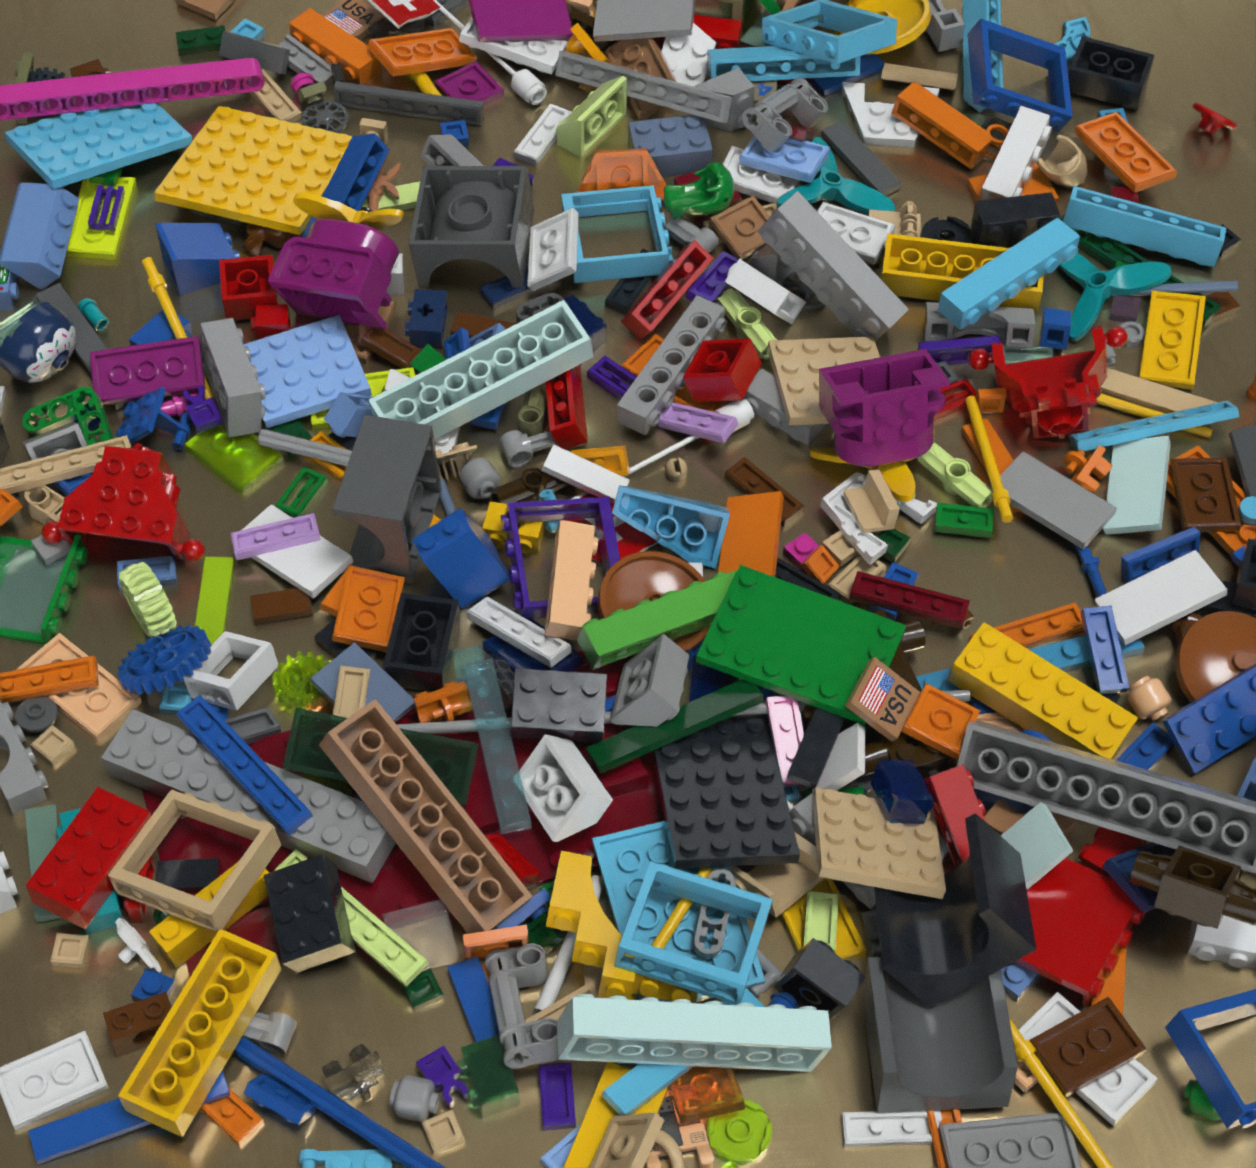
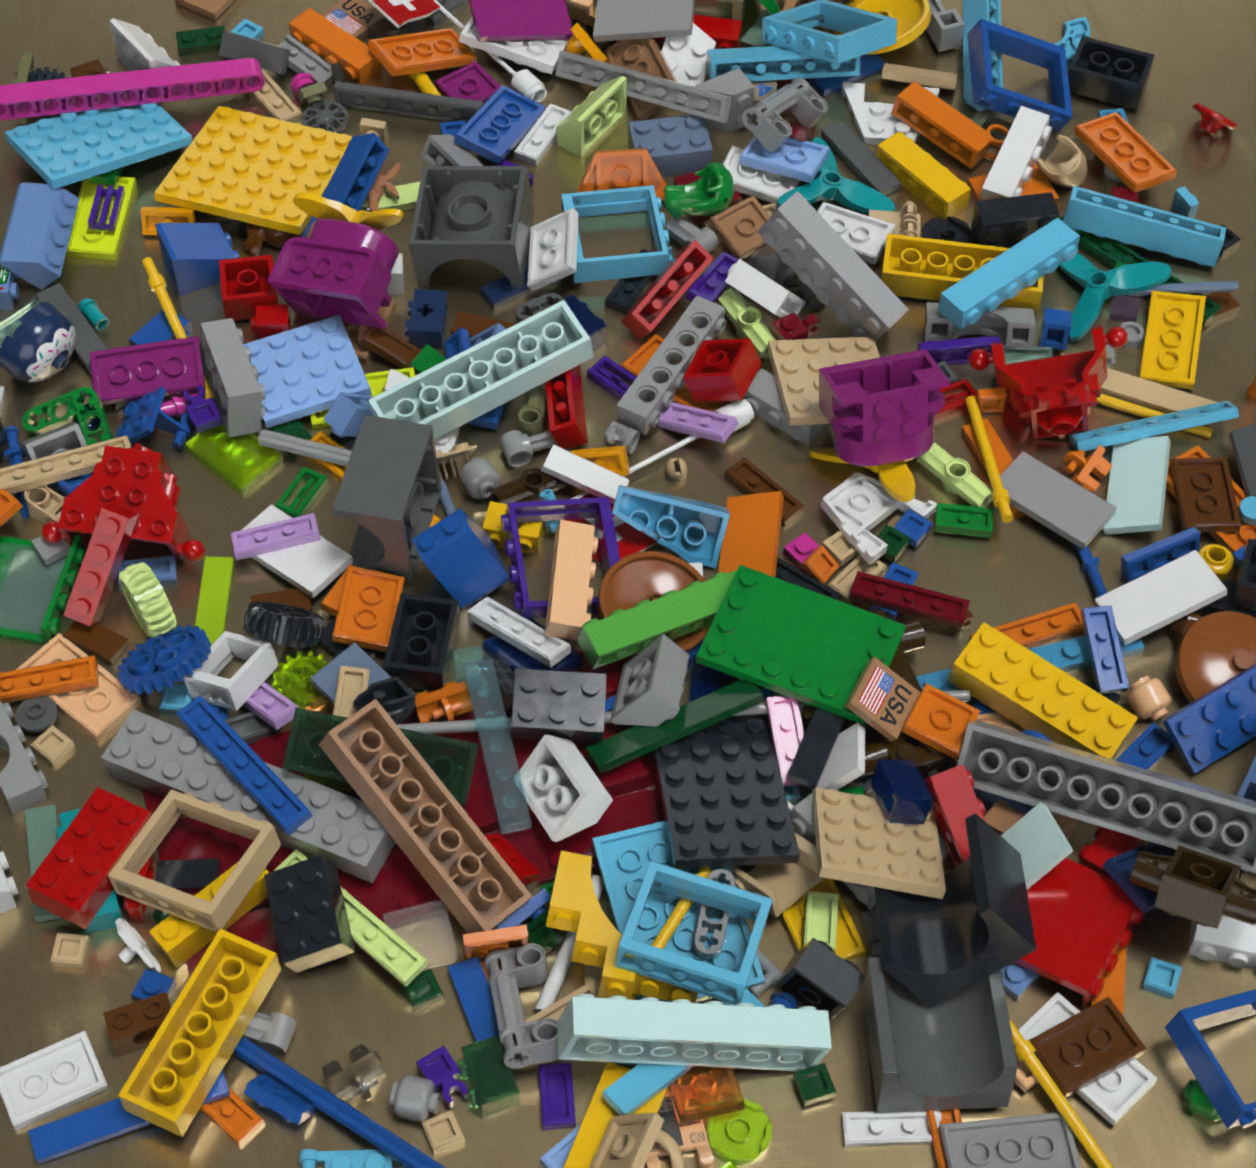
tan panel [843,469,900,533] -> none
none -> blue sword [3,426,28,519]
none -> red brick [63,503,139,626]
none -> reddish brown tile [63,620,129,665]
none -> white slope [109,18,180,71]
none -> light orange tile [140,207,195,235]
none -> black gear [243,601,324,648]
none -> lavender tile [243,682,301,730]
none -> black hand [353,676,415,724]
none -> blue plate [454,85,546,165]
none -> light grey axle [604,421,640,454]
none -> dark red brick [771,313,820,340]
none -> dark green plate [793,1063,836,1106]
none -> yellow brick [876,131,971,220]
none -> blue plate [893,509,932,548]
none -> medium azure tile [1142,957,1182,999]
none -> medium azure plate [1171,186,1199,219]
none -> yellow head [1198,544,1234,581]

